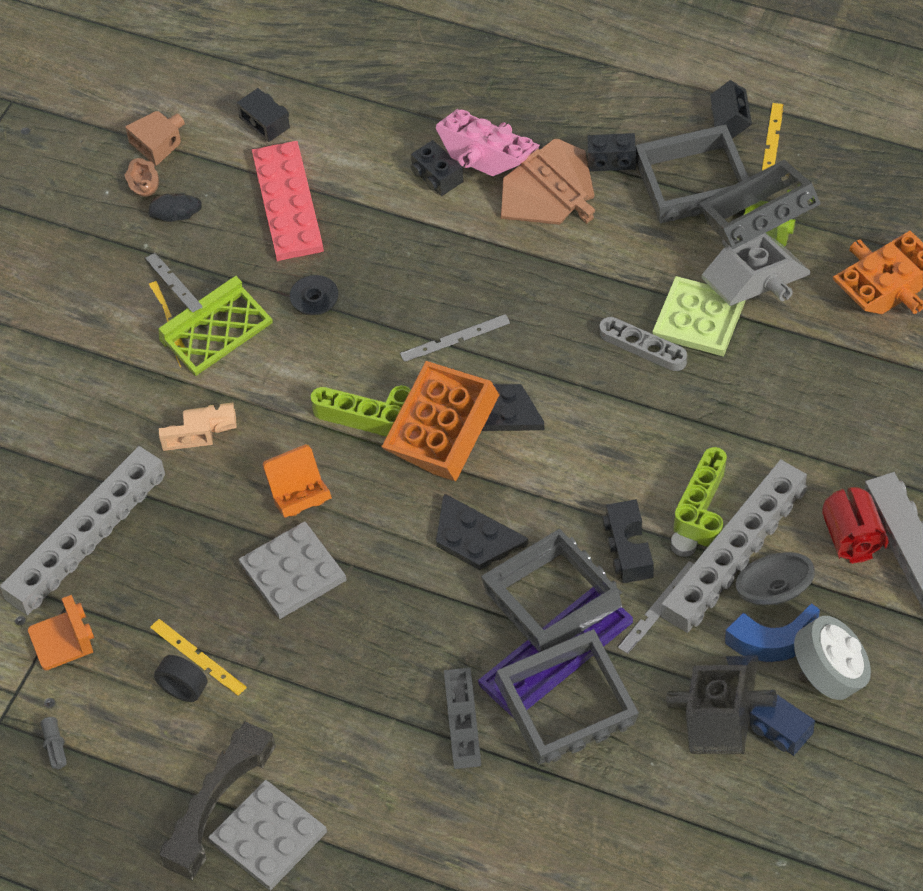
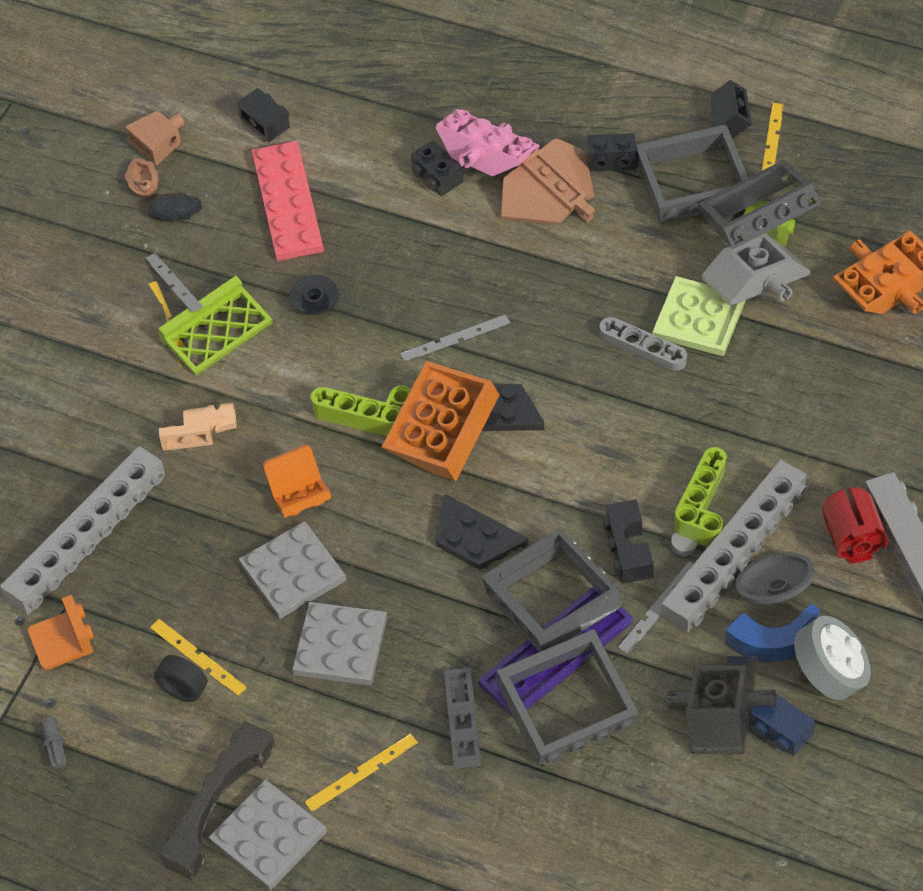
none -> light grey plate [292,602,387,686]
none -> yellow piece [305,733,418,811]

